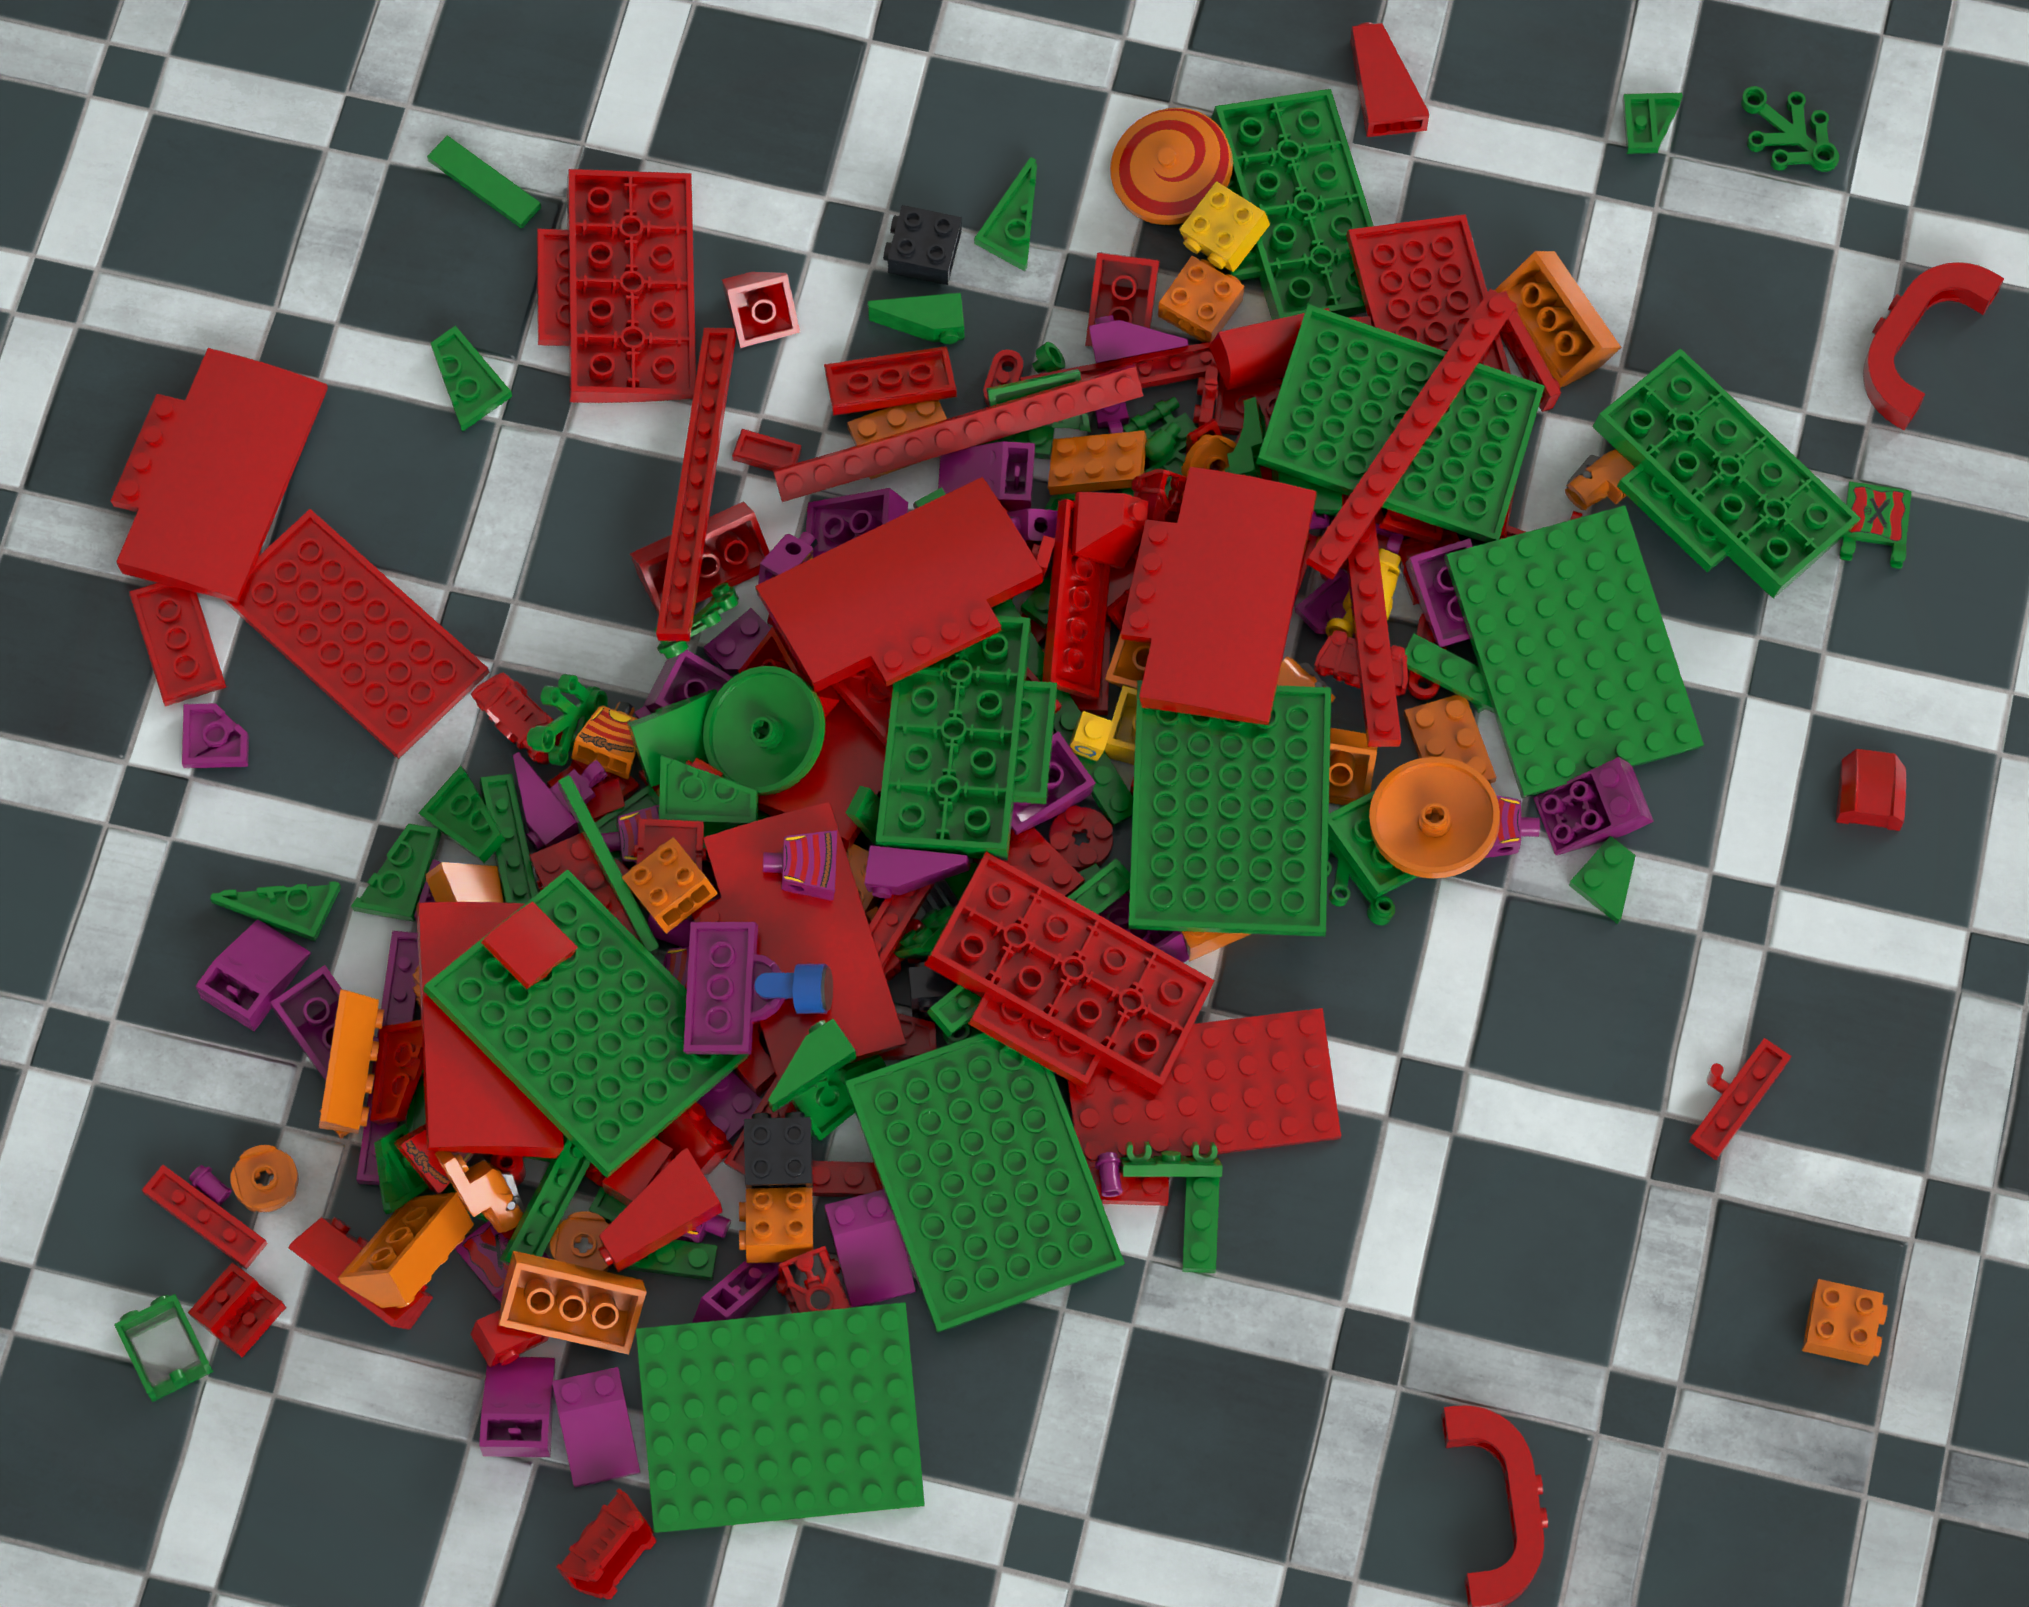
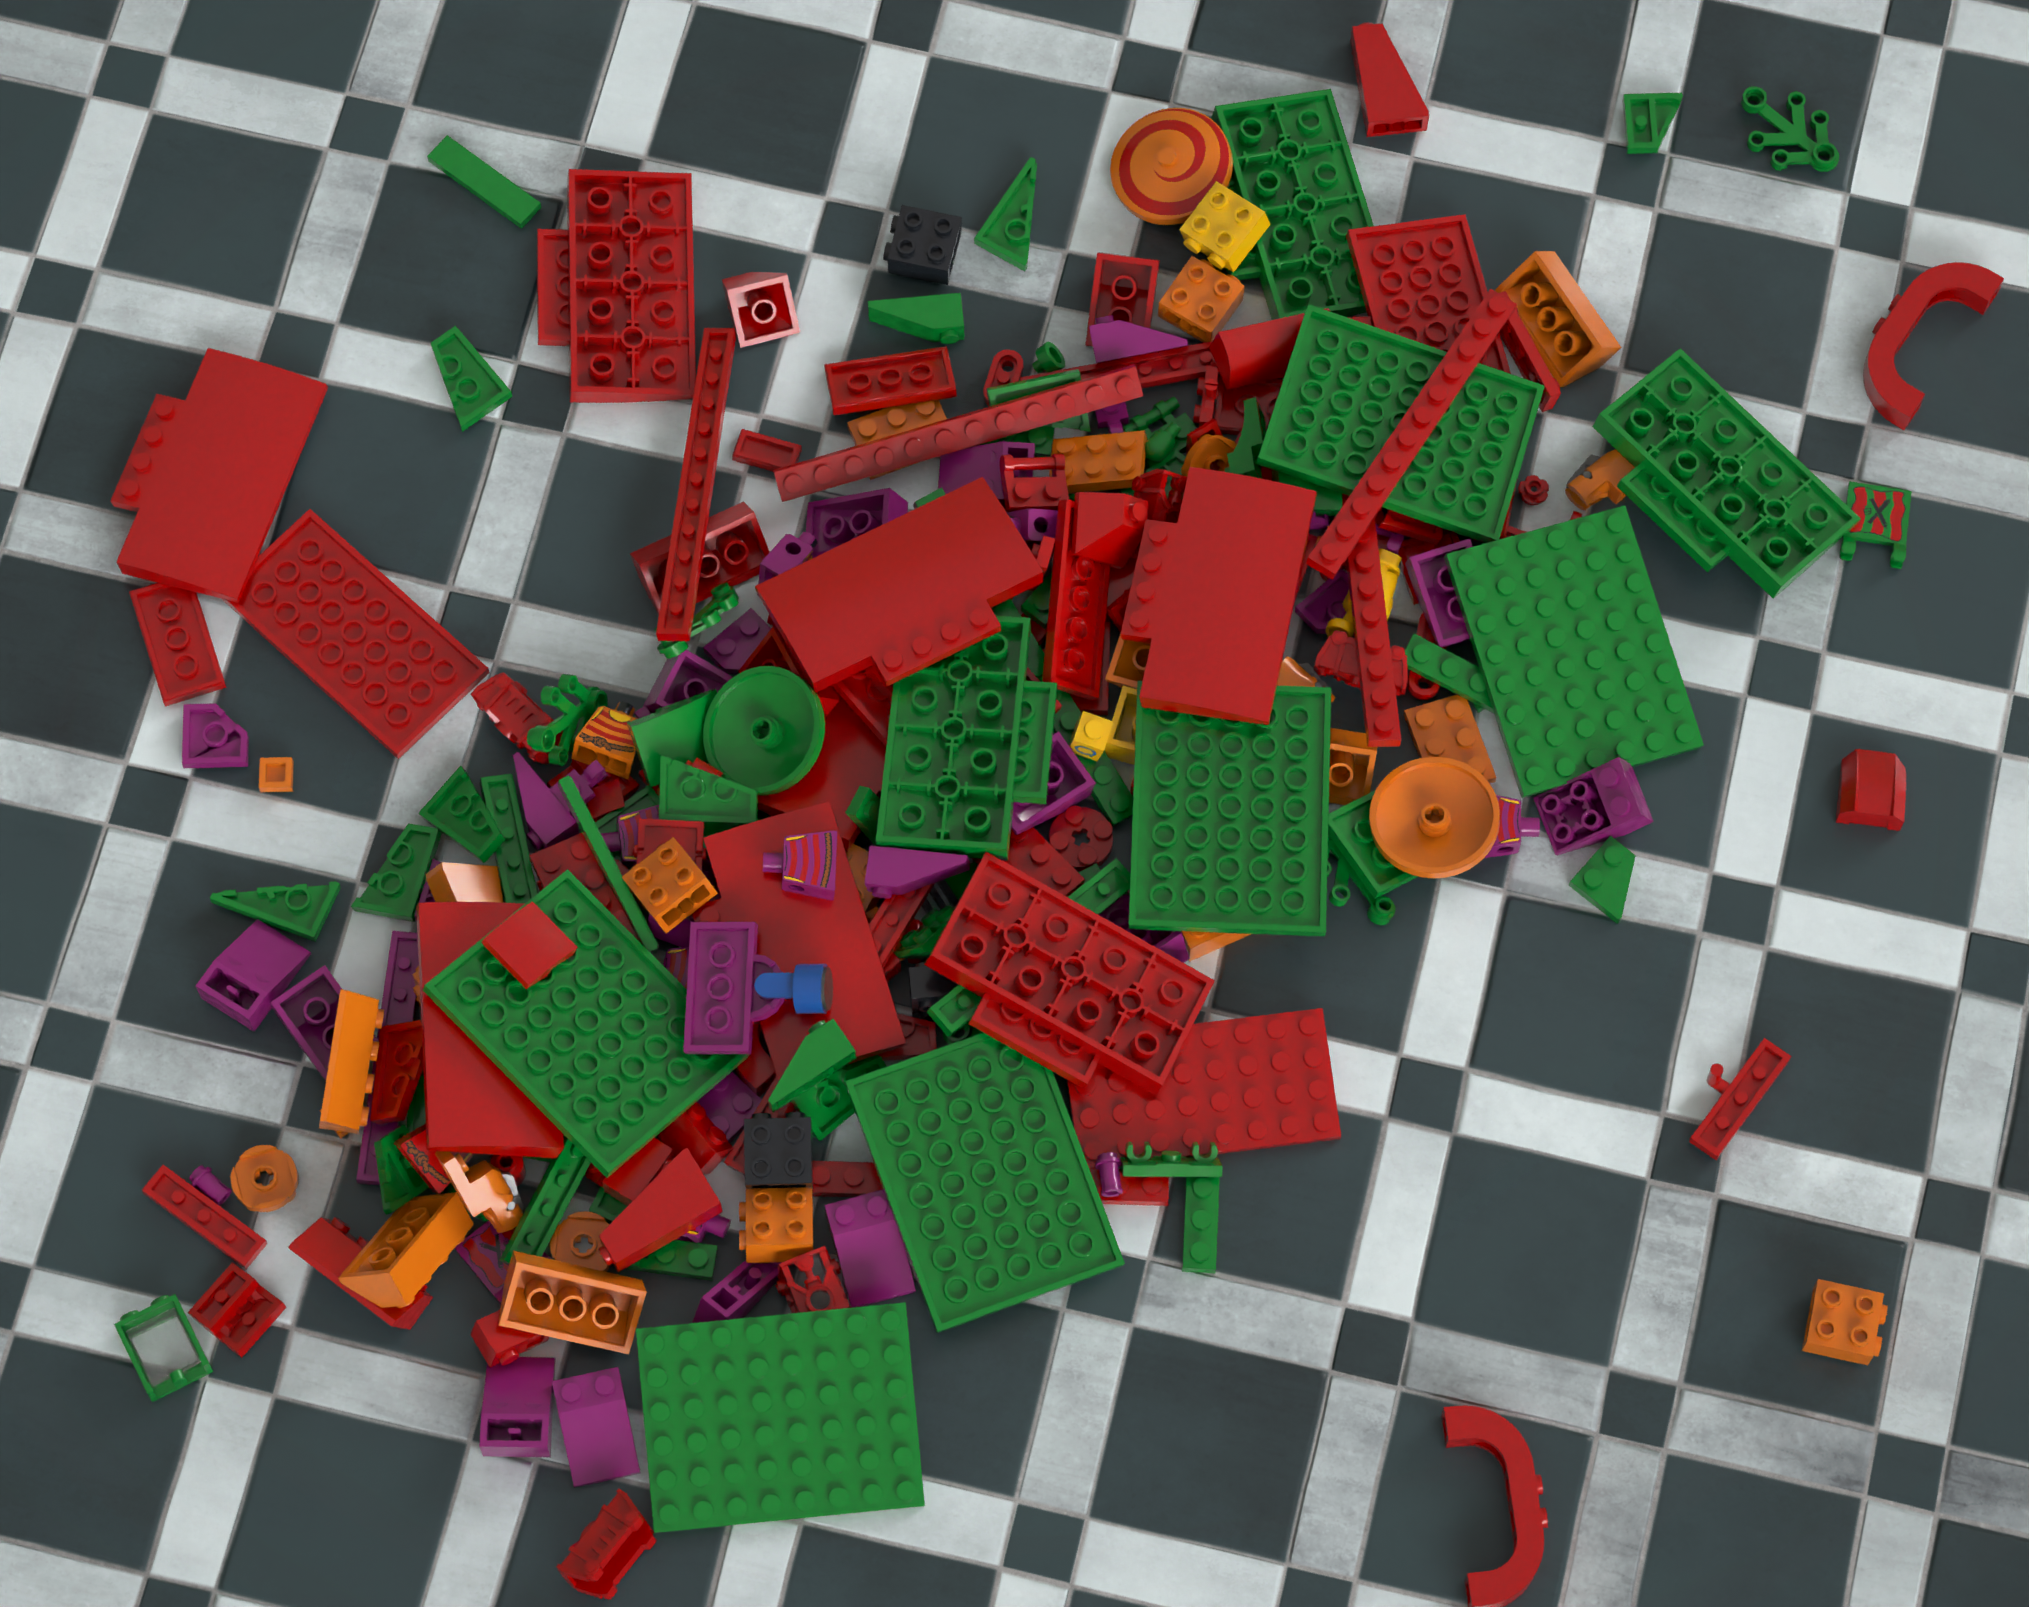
none -> orange plate [259,757,294,792]
none -> red plate [999,453,1069,512]
none -> red plate [1518,475,1549,506]

